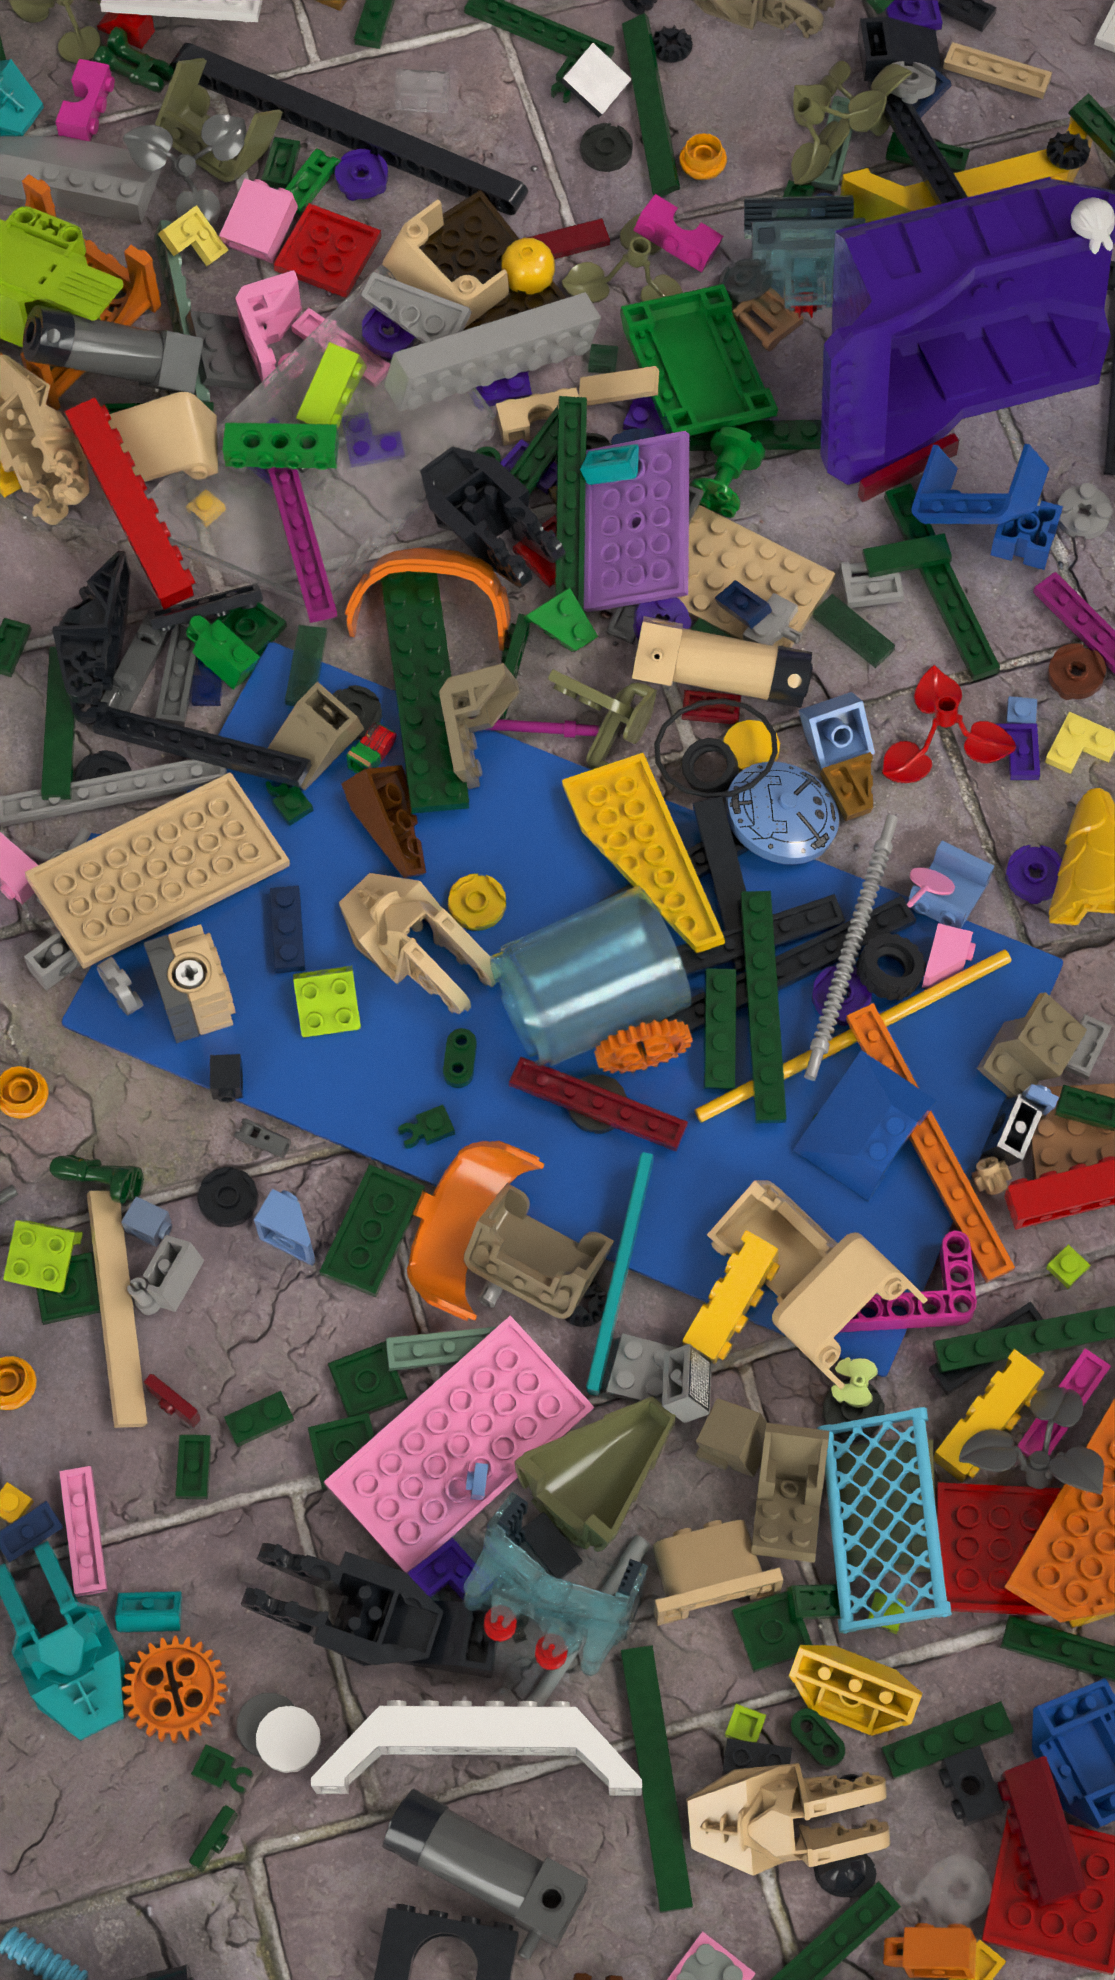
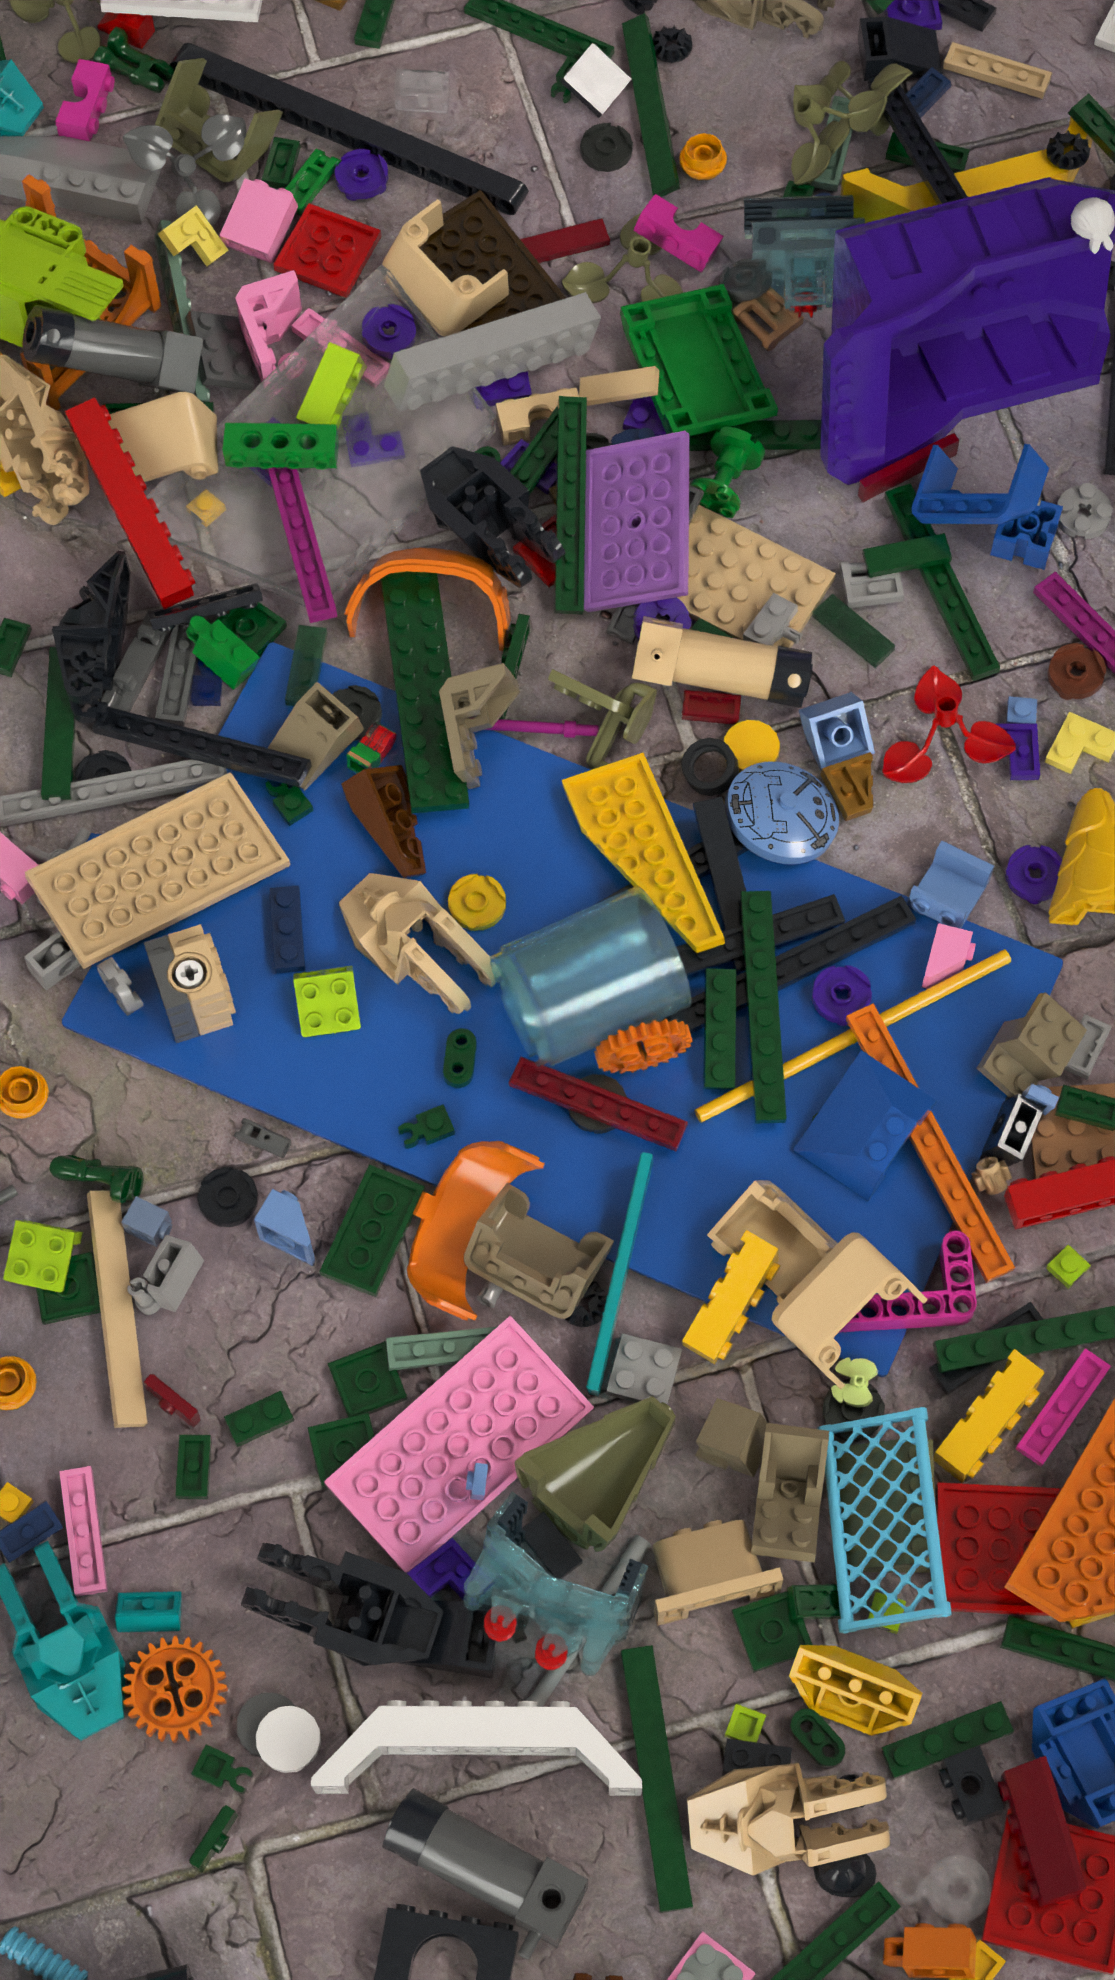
black brick [210,1054,243,1103] -> none
light grey wing [361,272,472,343] -> none
yellow cylinder [501,238,555,294] -> none
green wing [523,588,598,652] -> none
teal slope [580,444,639,485] -> none
clear green tile [588,344,618,373] -> none
black piece [654,699,778,799] -> none
light grey brick [662,1344,712,1423] -> none
dark blue plate [715,580,772,629] -> none
light grey hose [804,815,898,1081] -> none
black tyre [856,933,926,1000] -> none
light grey plate [891,61,936,104] -> none
bright pink piece [907,868,955,907] -> none
dark grey plant [959,1387,1104,1494] -> none

